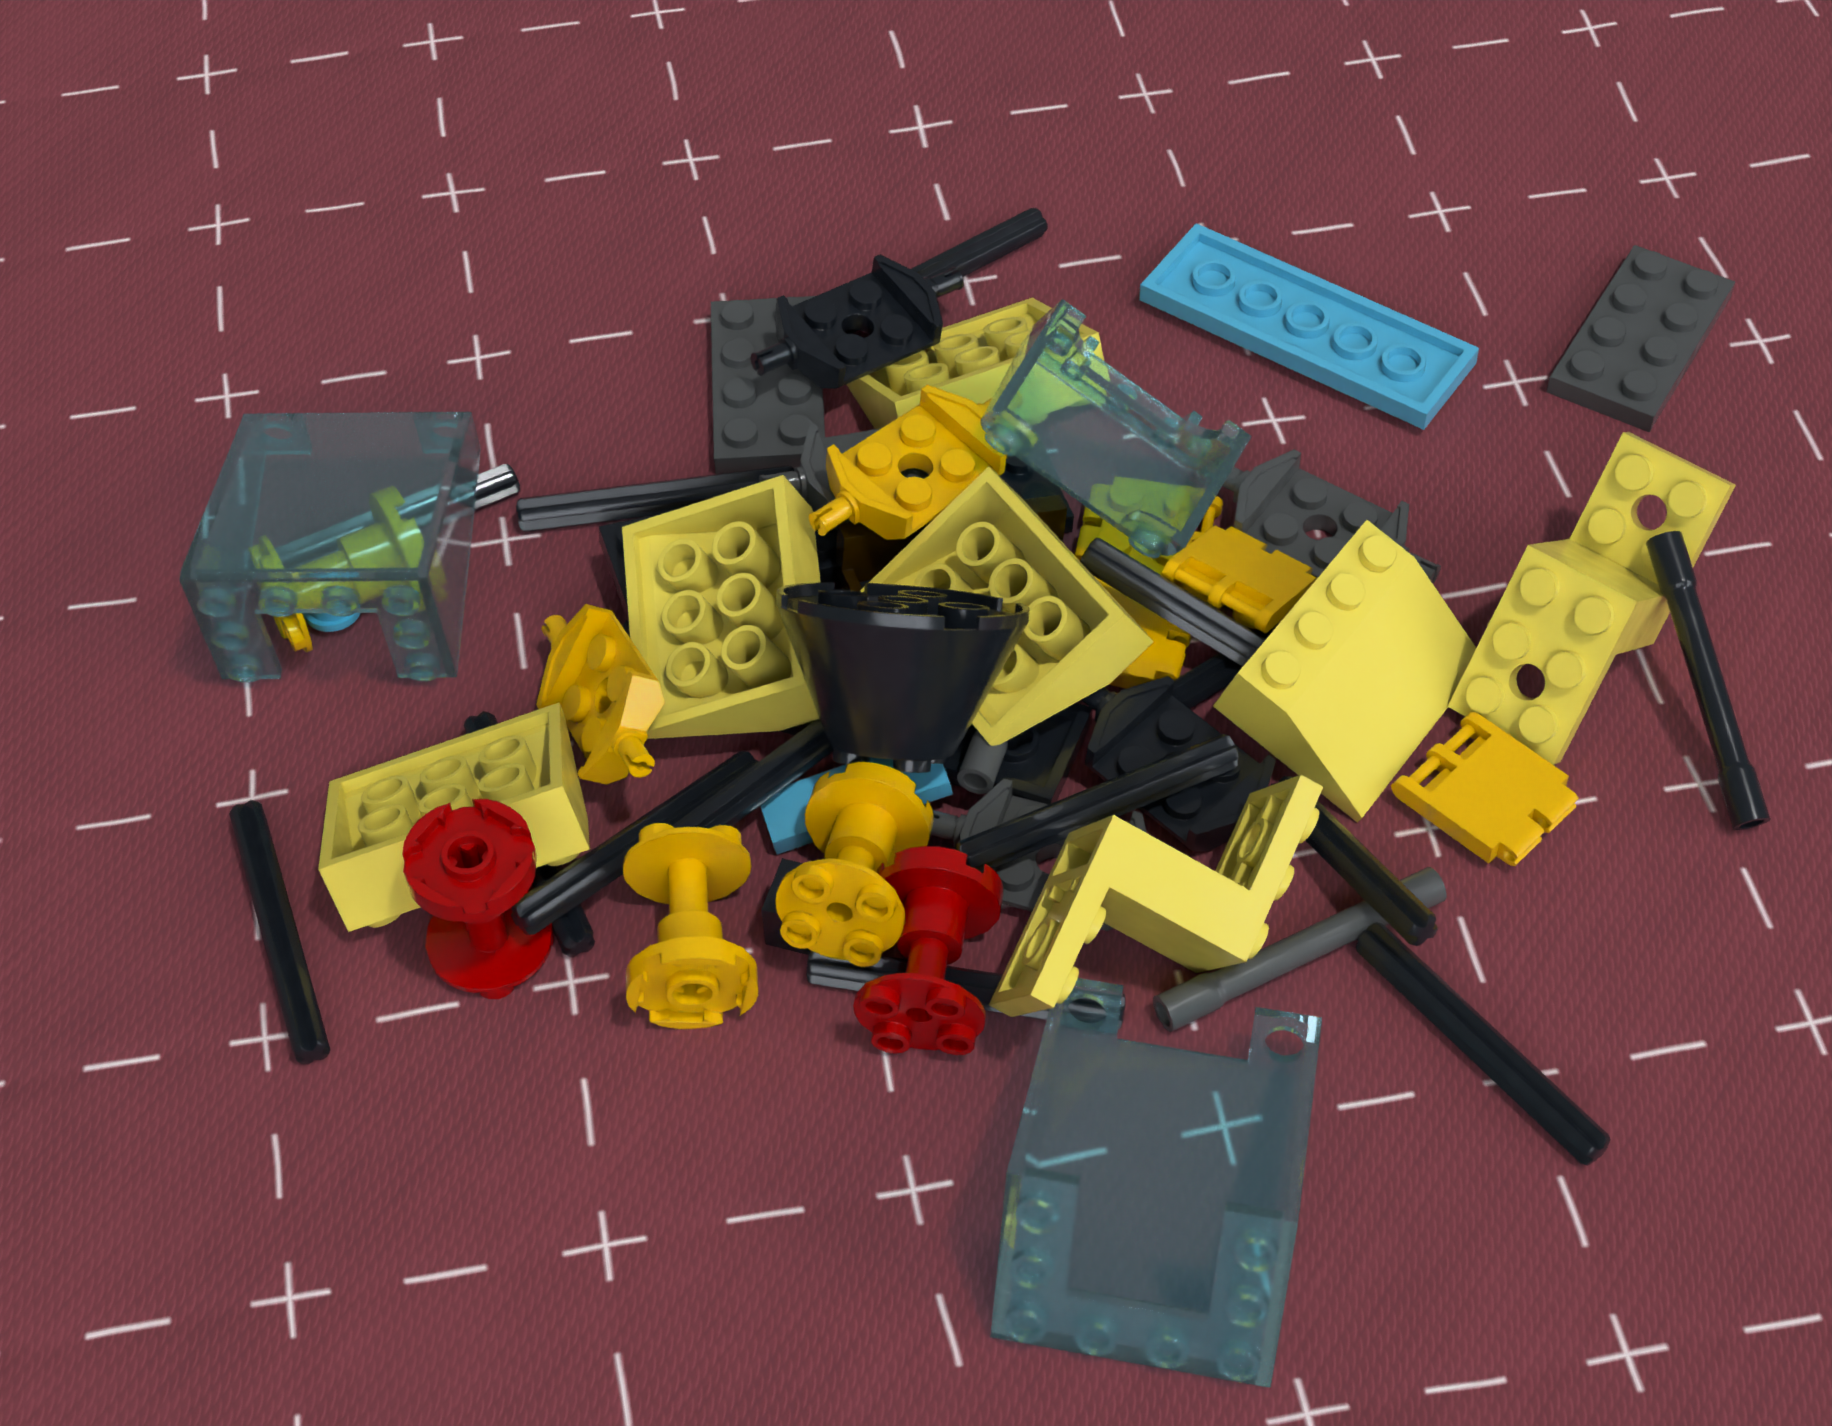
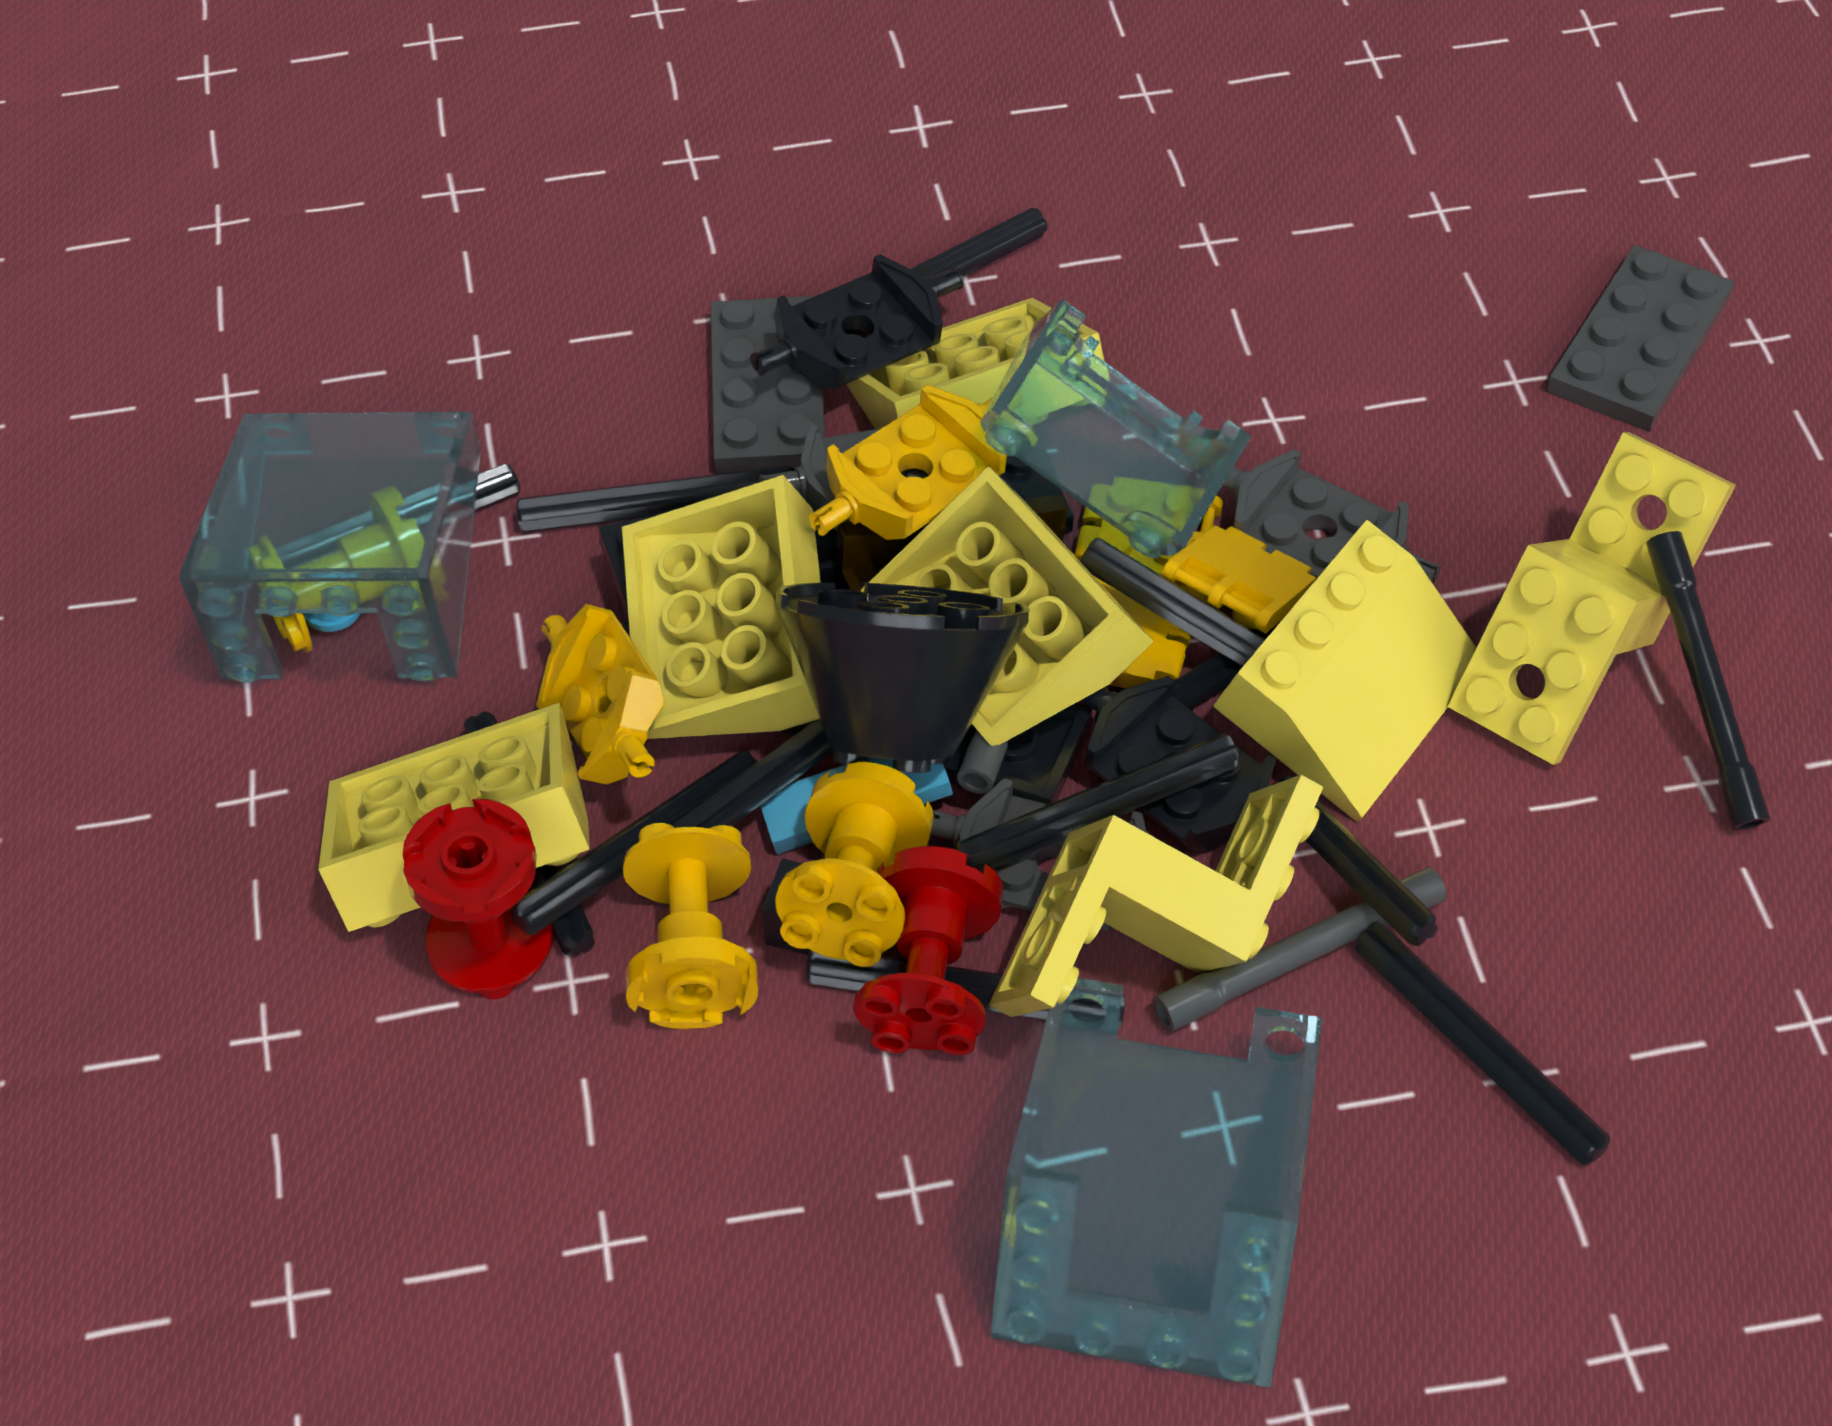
black axle [229,800,330,1064] -> none
medium azure plate [1139,223,1479,430] -> none
yellow plate [1391,712,1579,866] -> none

